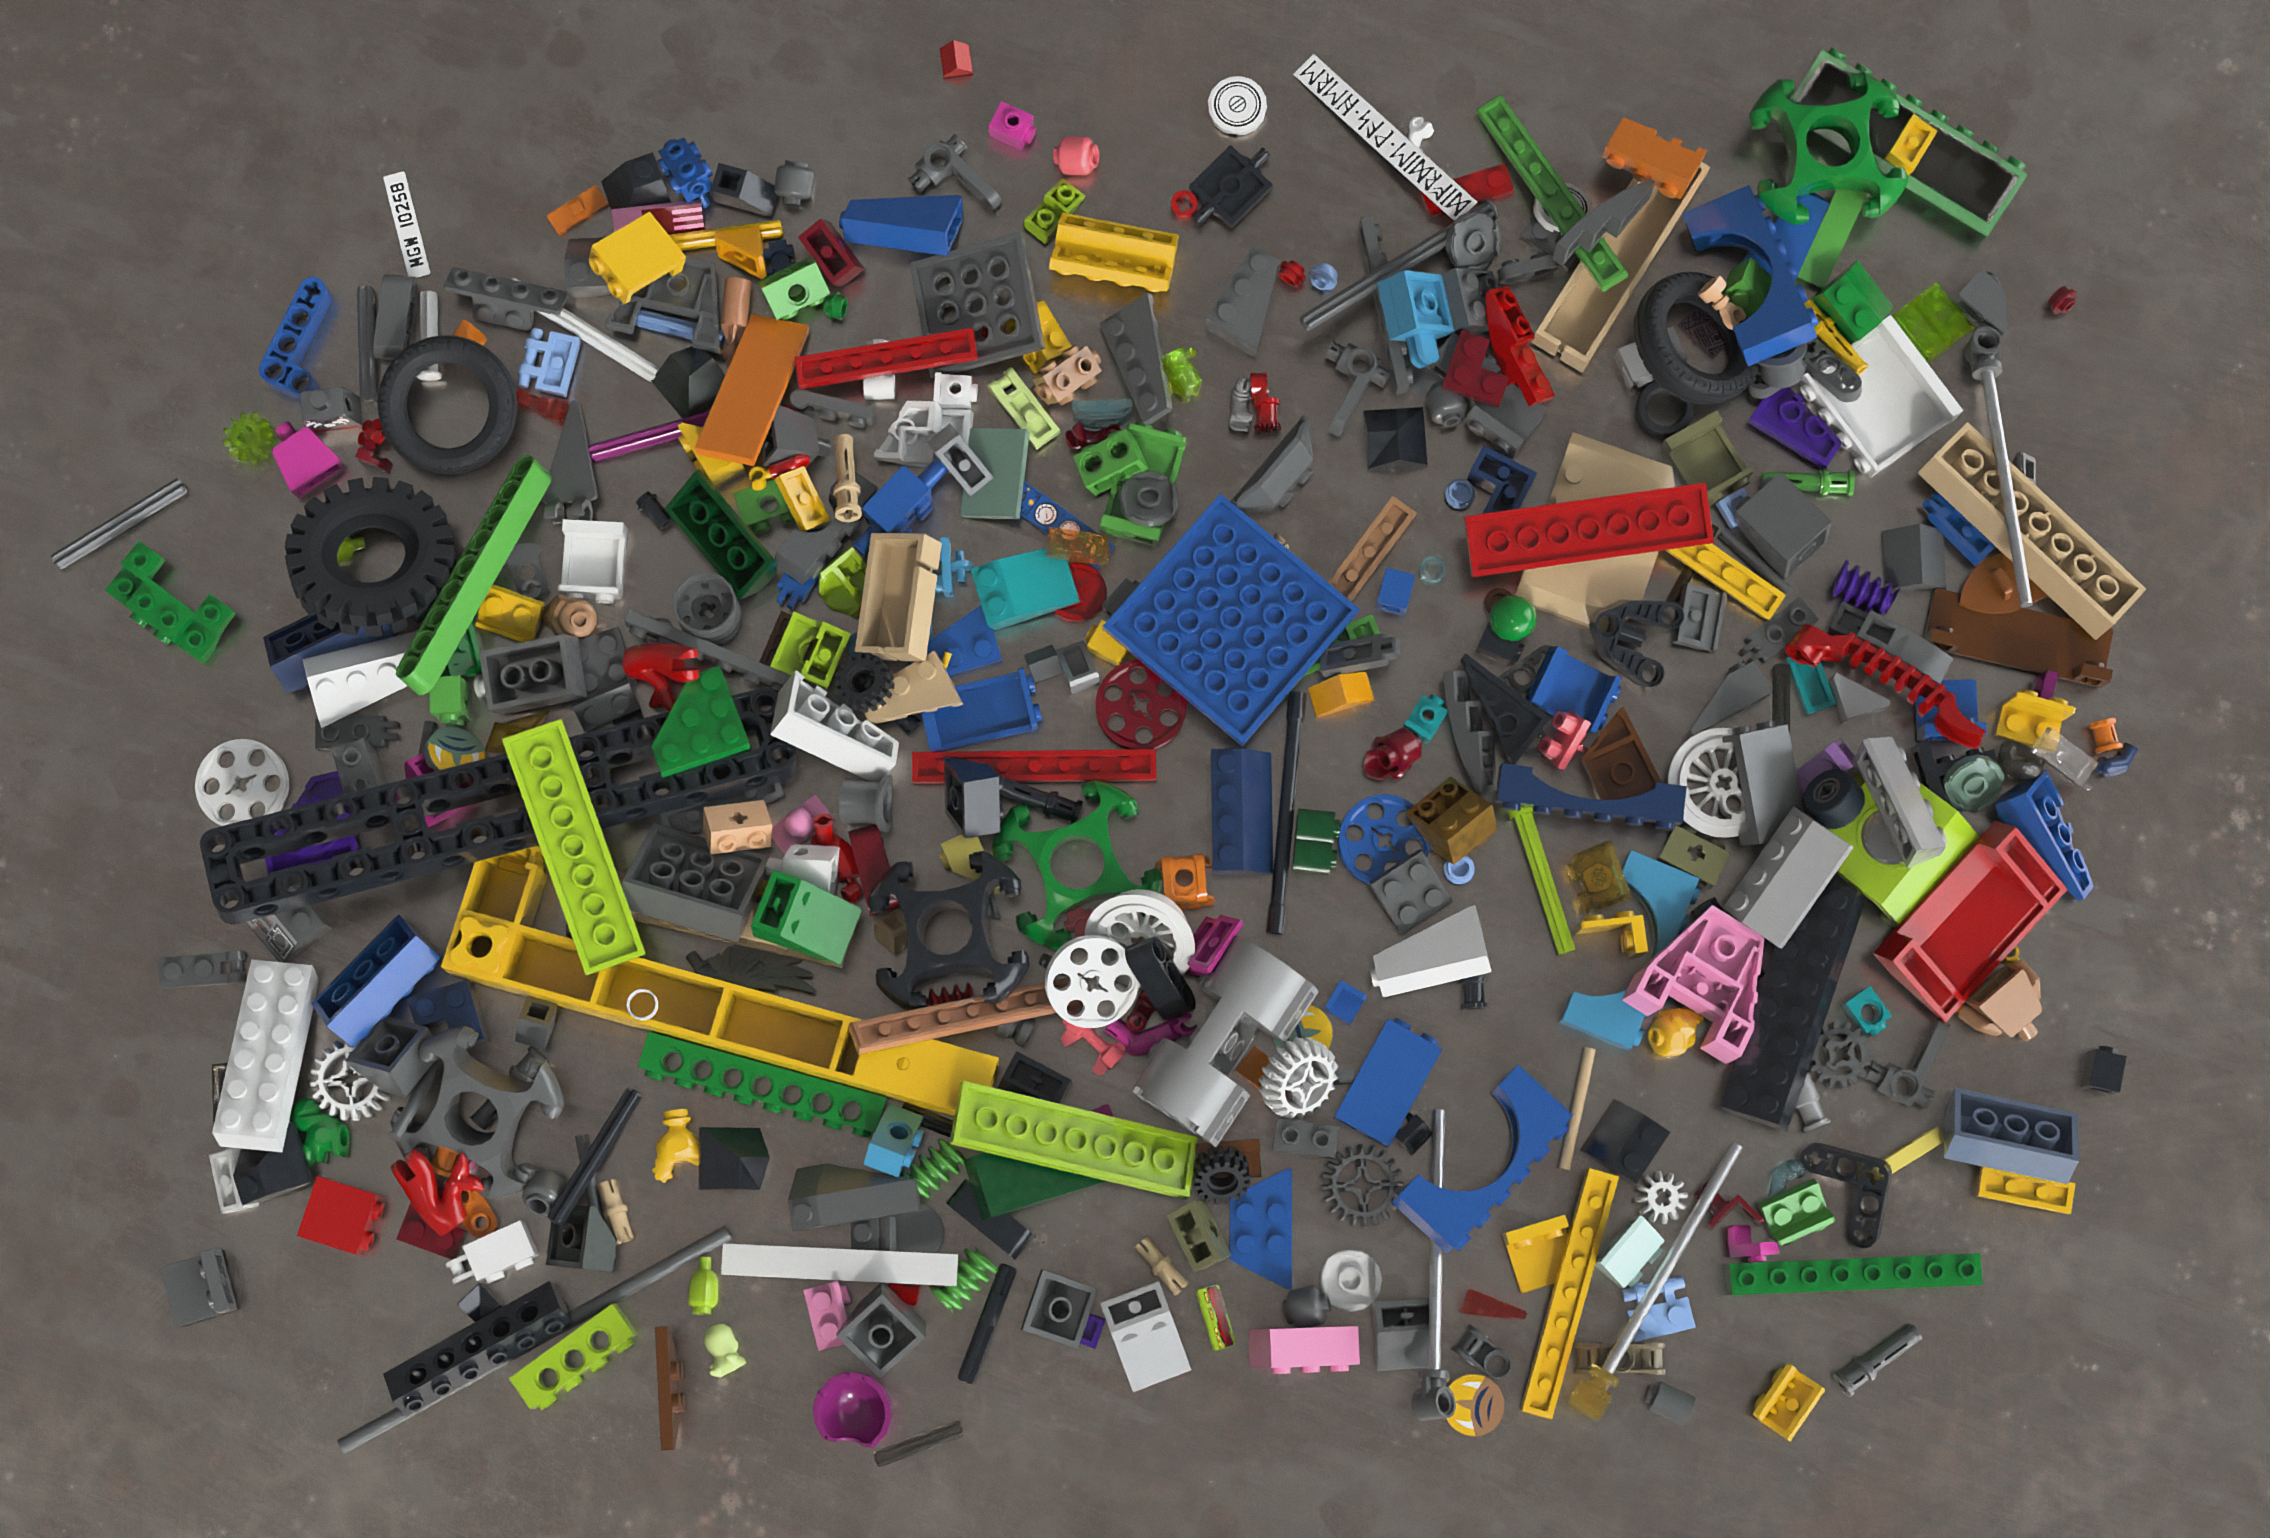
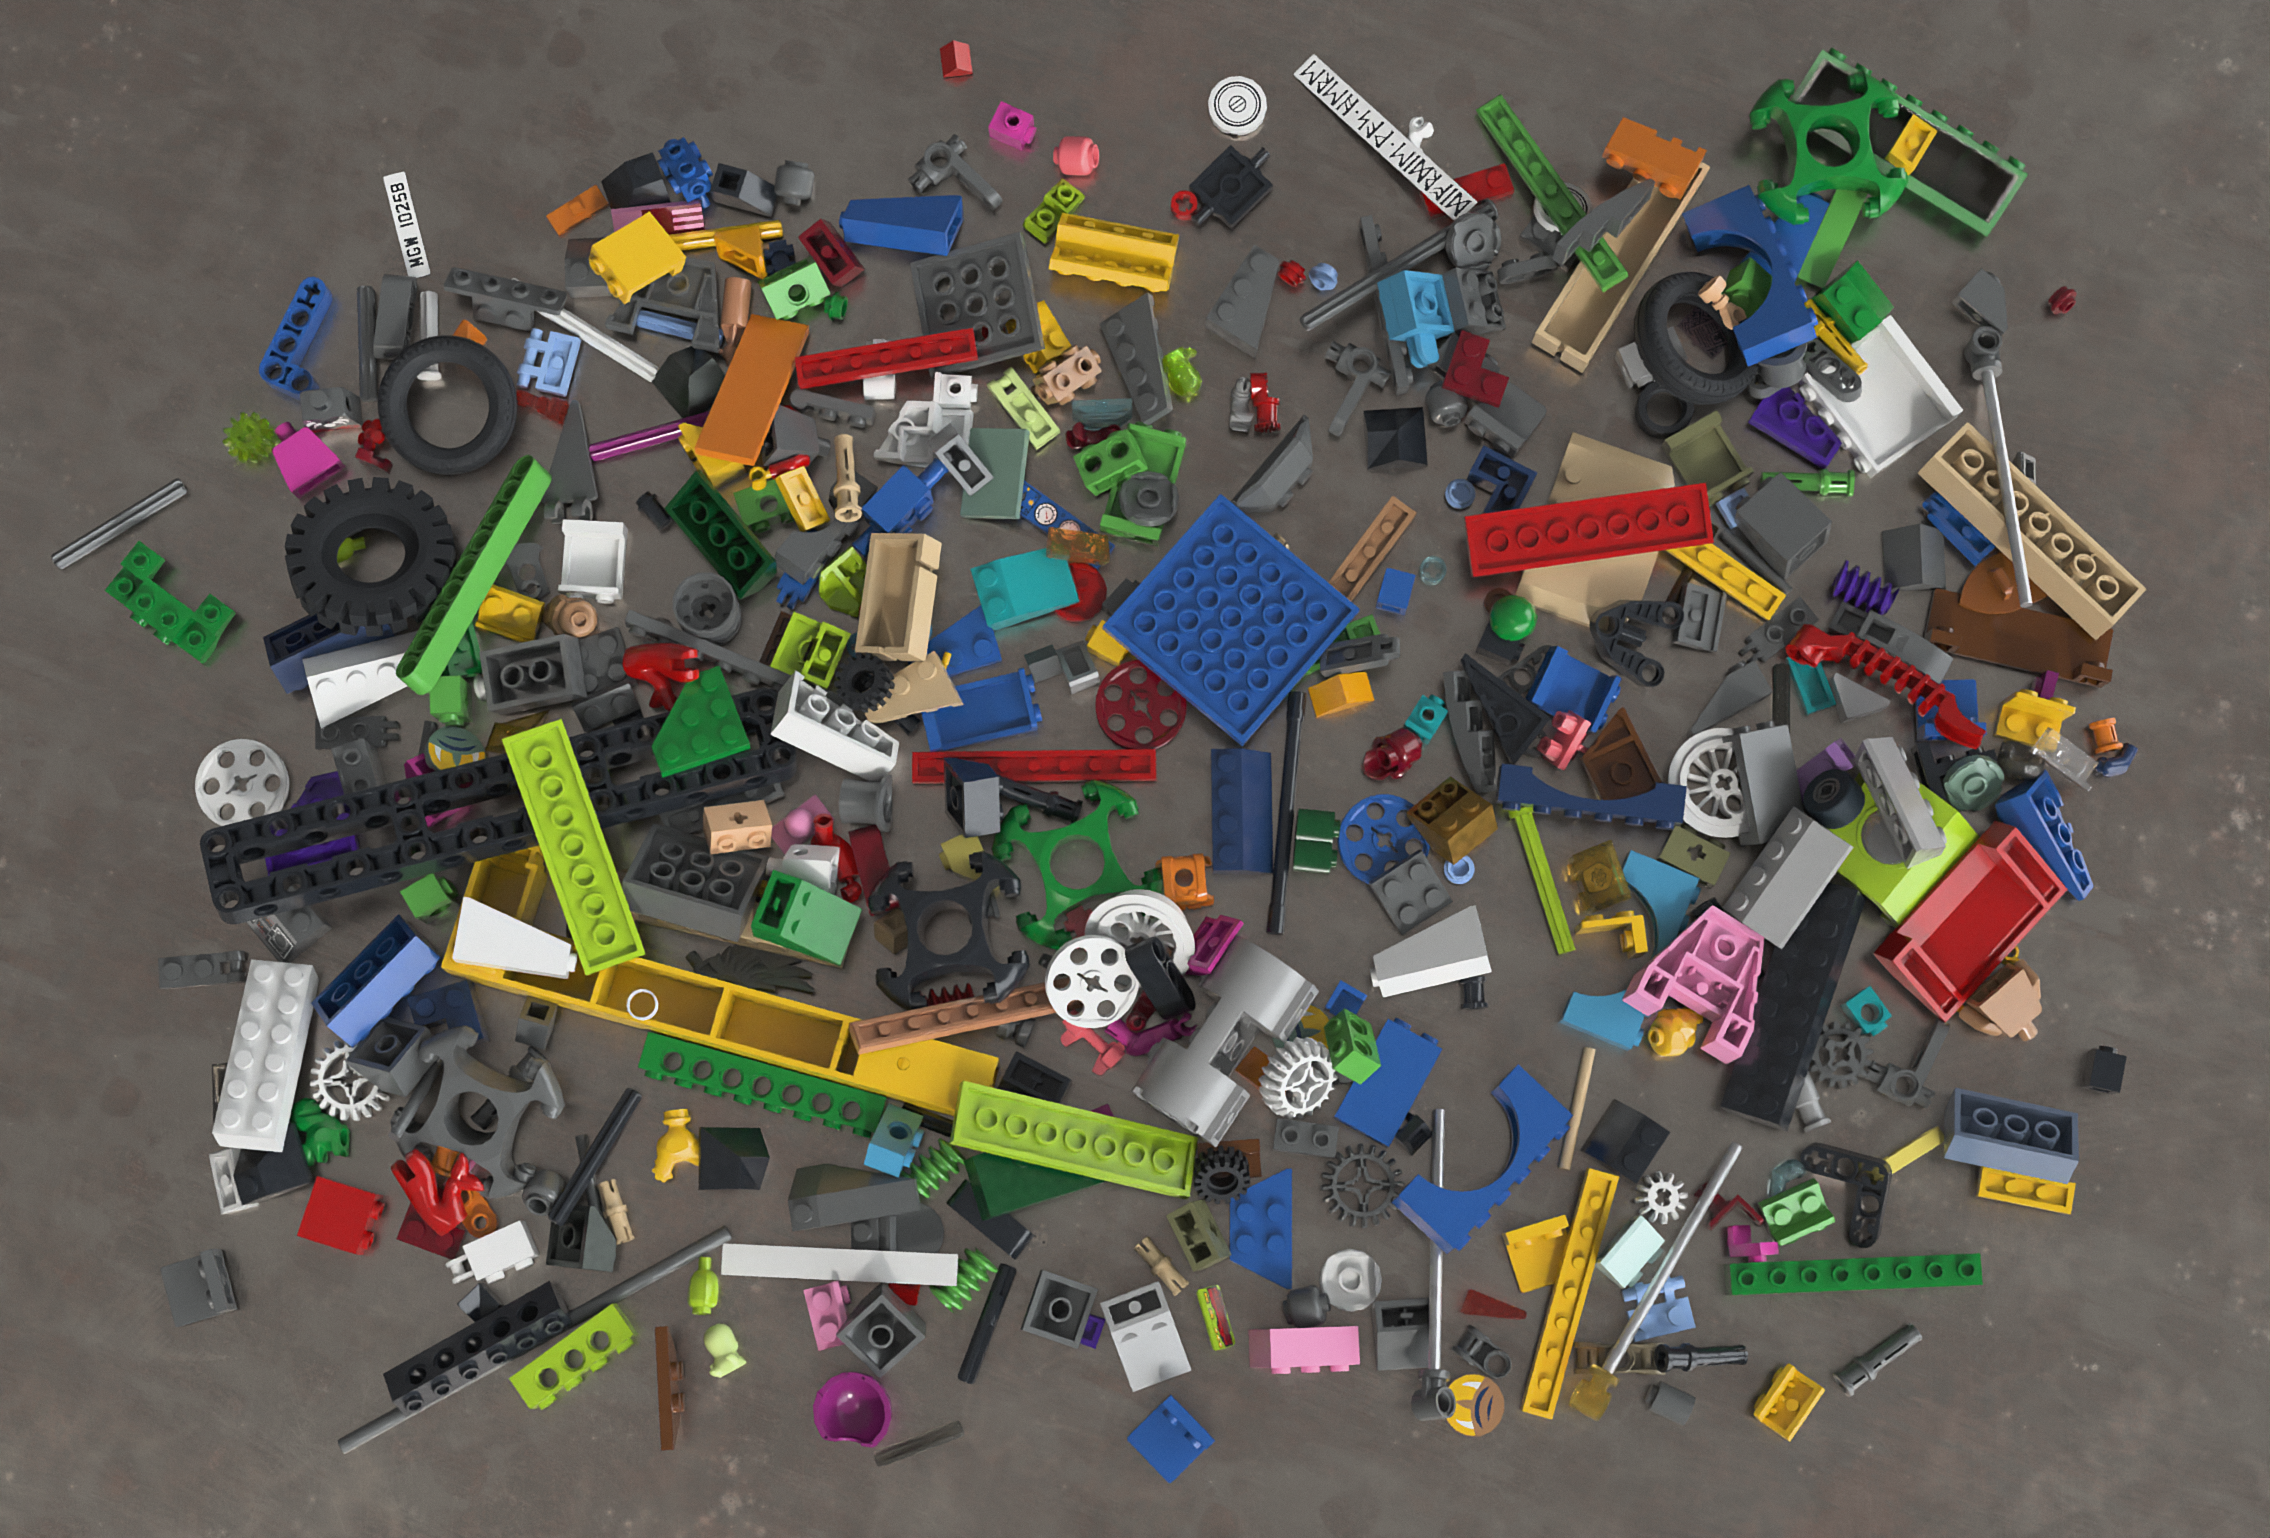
dark azure hips [933,537,974,597] -> none
red slope [1486,286,1555,406] -> none
clear neon green slope [1891,282,1975,363] -> none
none -> bright green brick [400,873,460,924]
none -> white slope [452,897,577,979]
none -> blue bracket [1127,1394,1215,1483]
none -> bright green brick [1324,1008,1381,1085]
none -> black pin [1654,1343,1748,1373]

